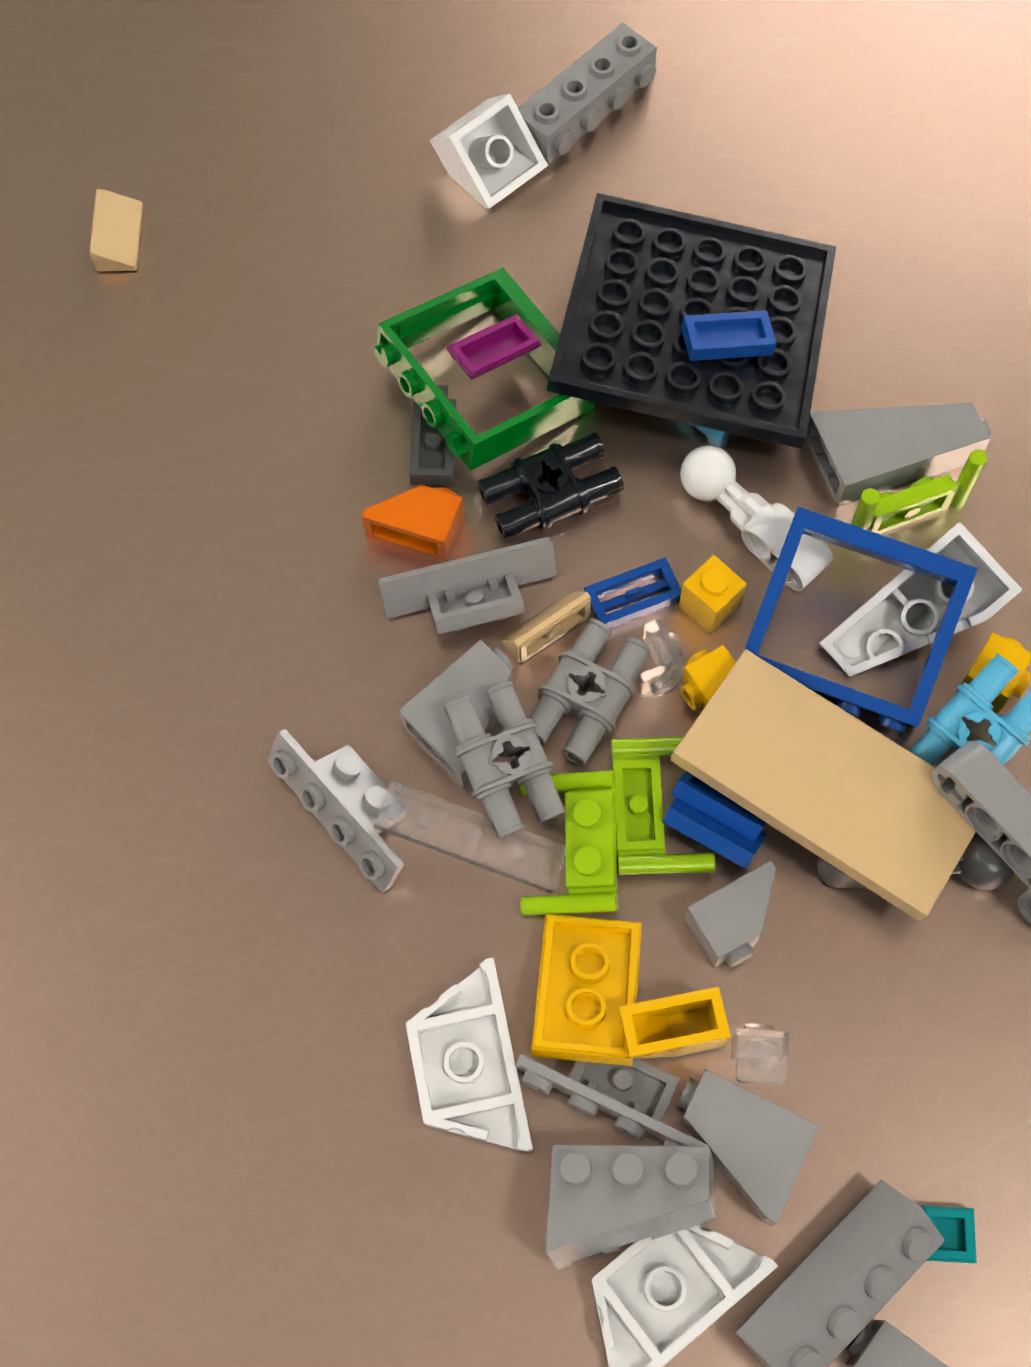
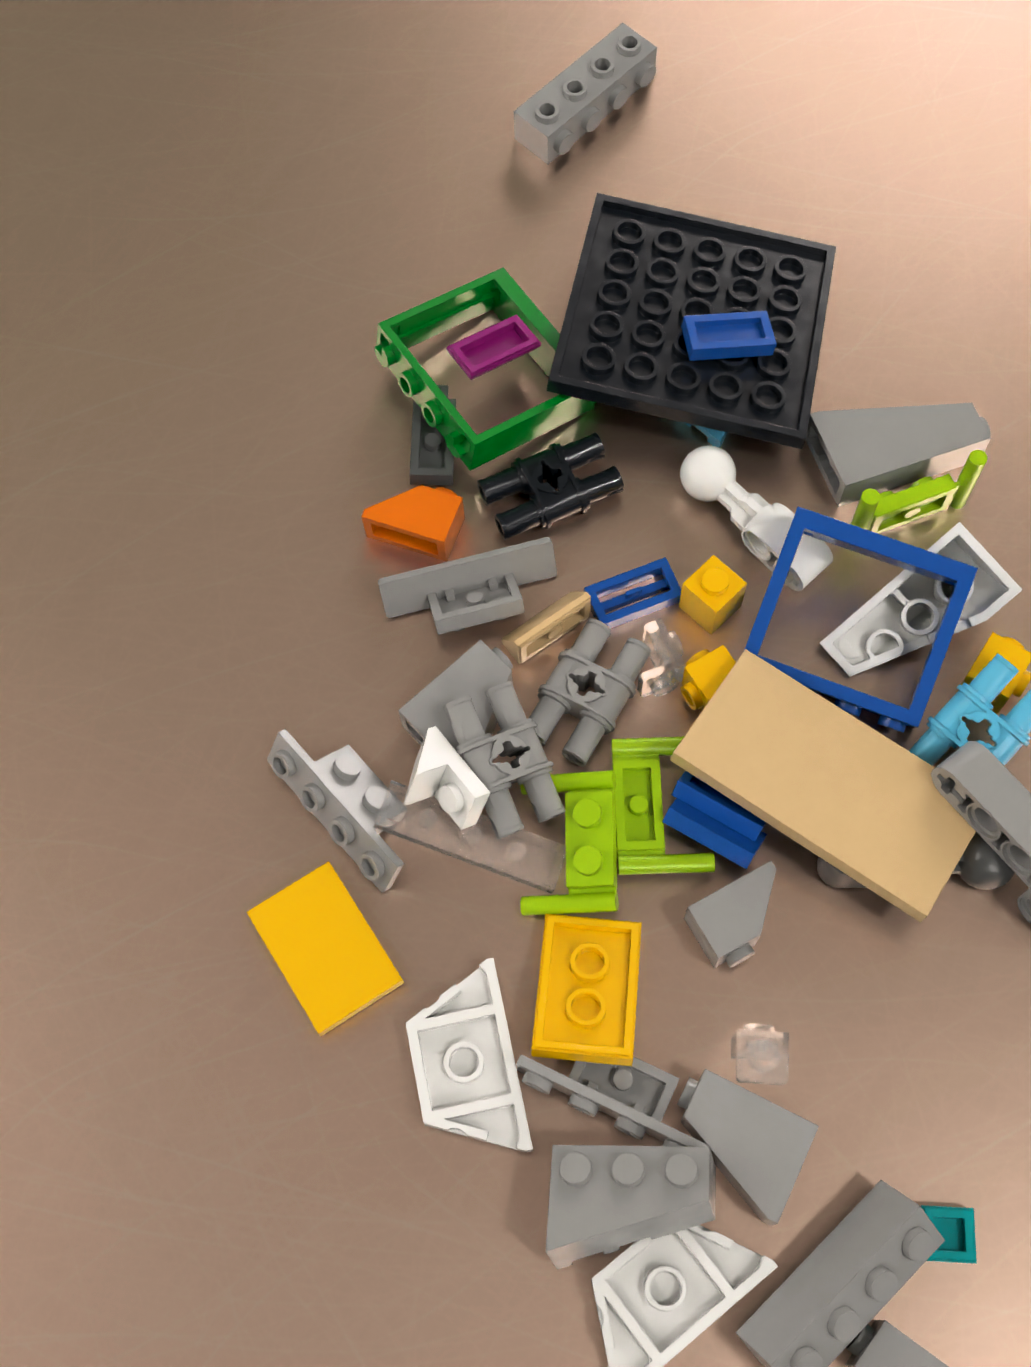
tan slope [90,189,143,271] -> none
white slope [429,93,548,209] -> none
yellow slope [619,987,731,1059] -> none
none -> yellow tile [246,861,404,1036]
none -> white slope [404,726,490,830]

